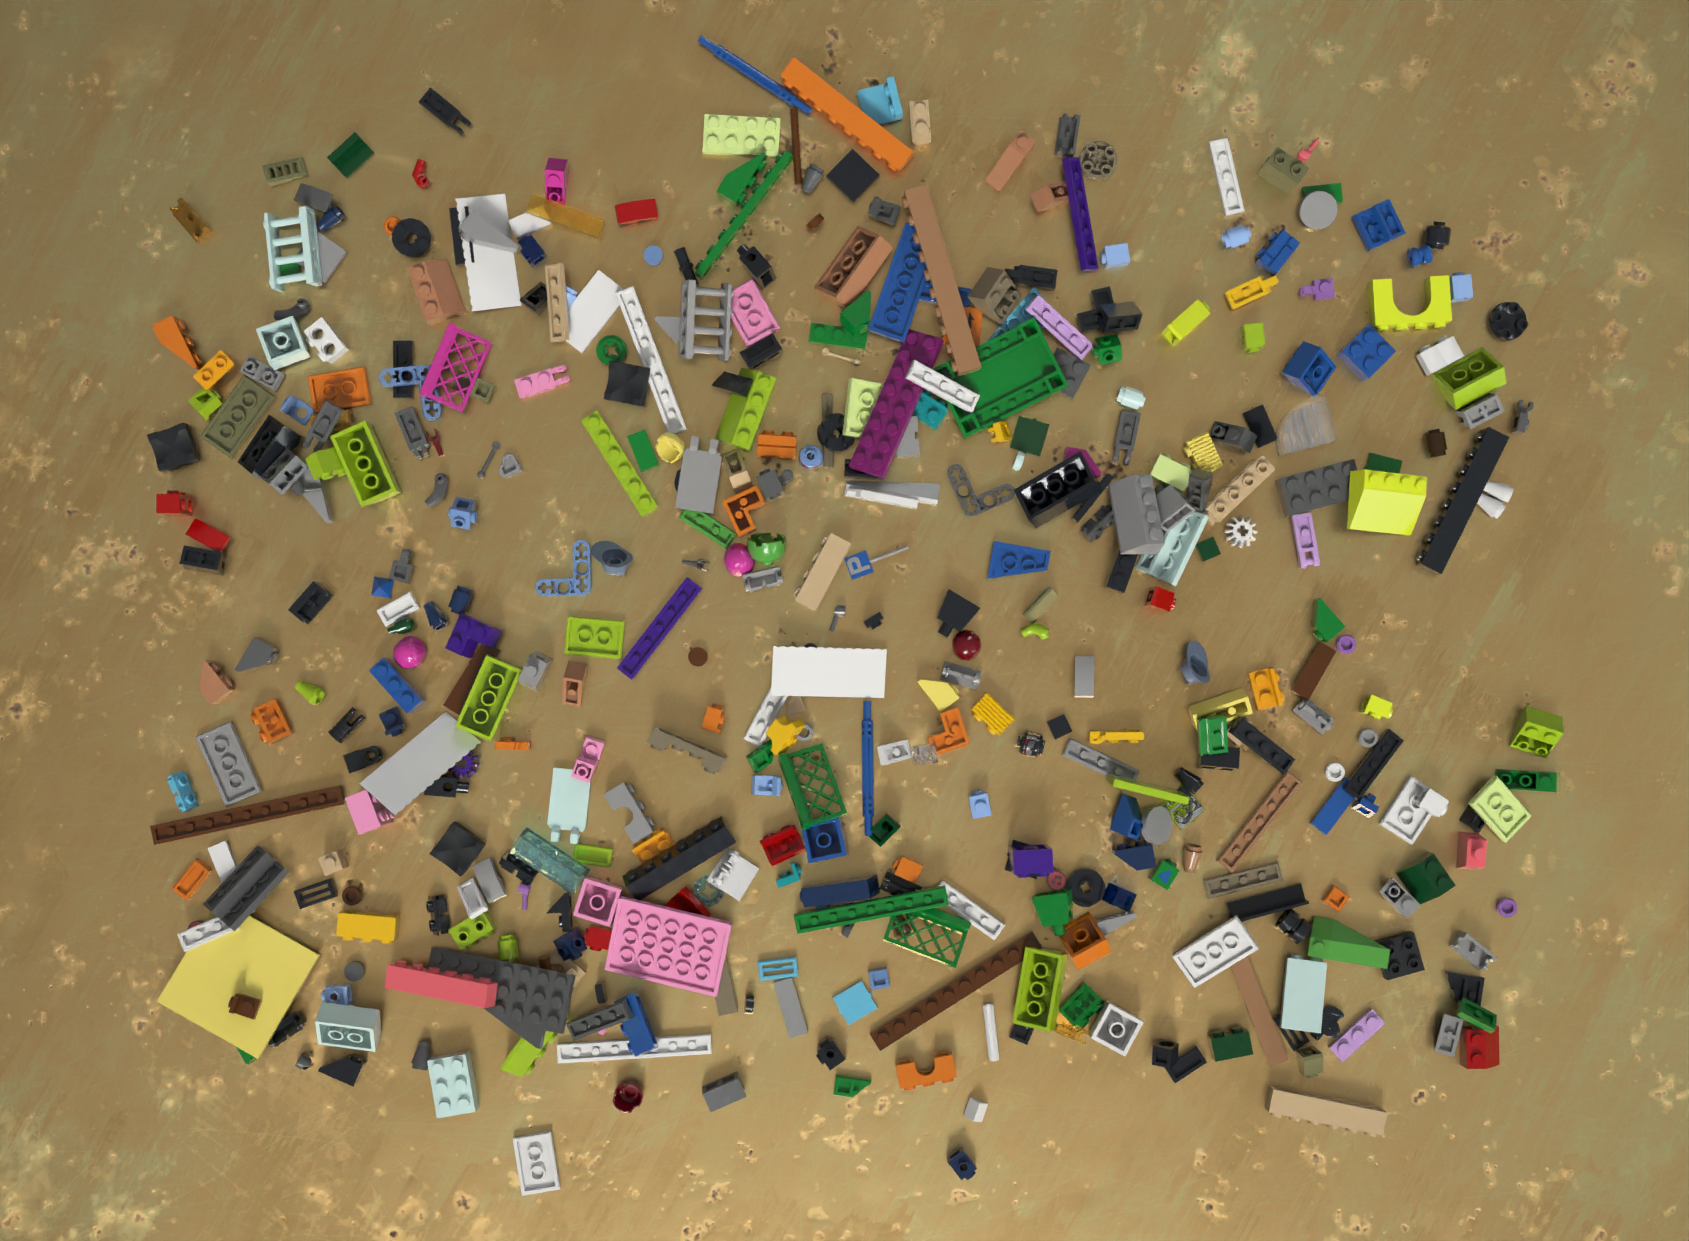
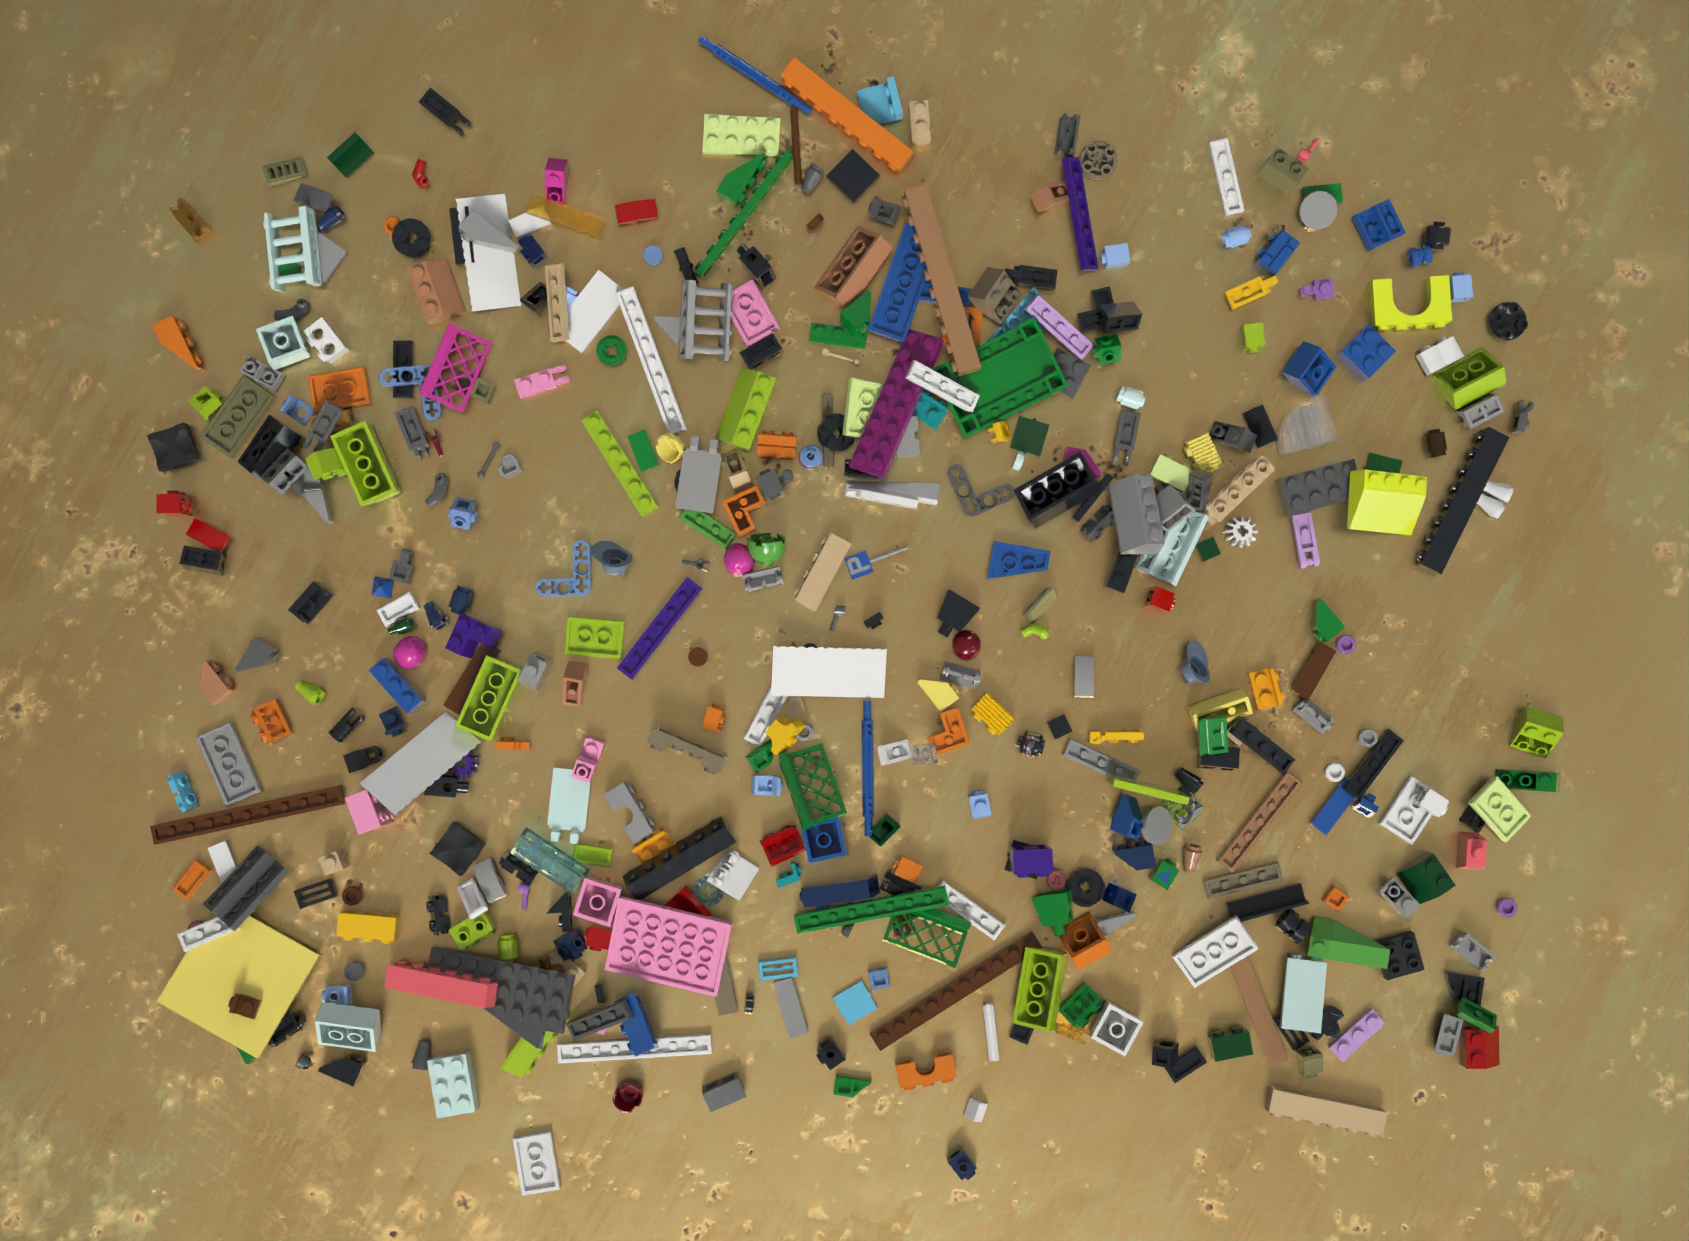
light orange bracket [193,350,235,390] -> none
black brick [604,361,651,406] -> none
black slope [712,371,753,398] -> none
nougat slope [985,130,1036,192] -> none
neon yellow slope [1161,299,1211,347] -> none
neon yellow brick [1360,694,1393,720] -> none

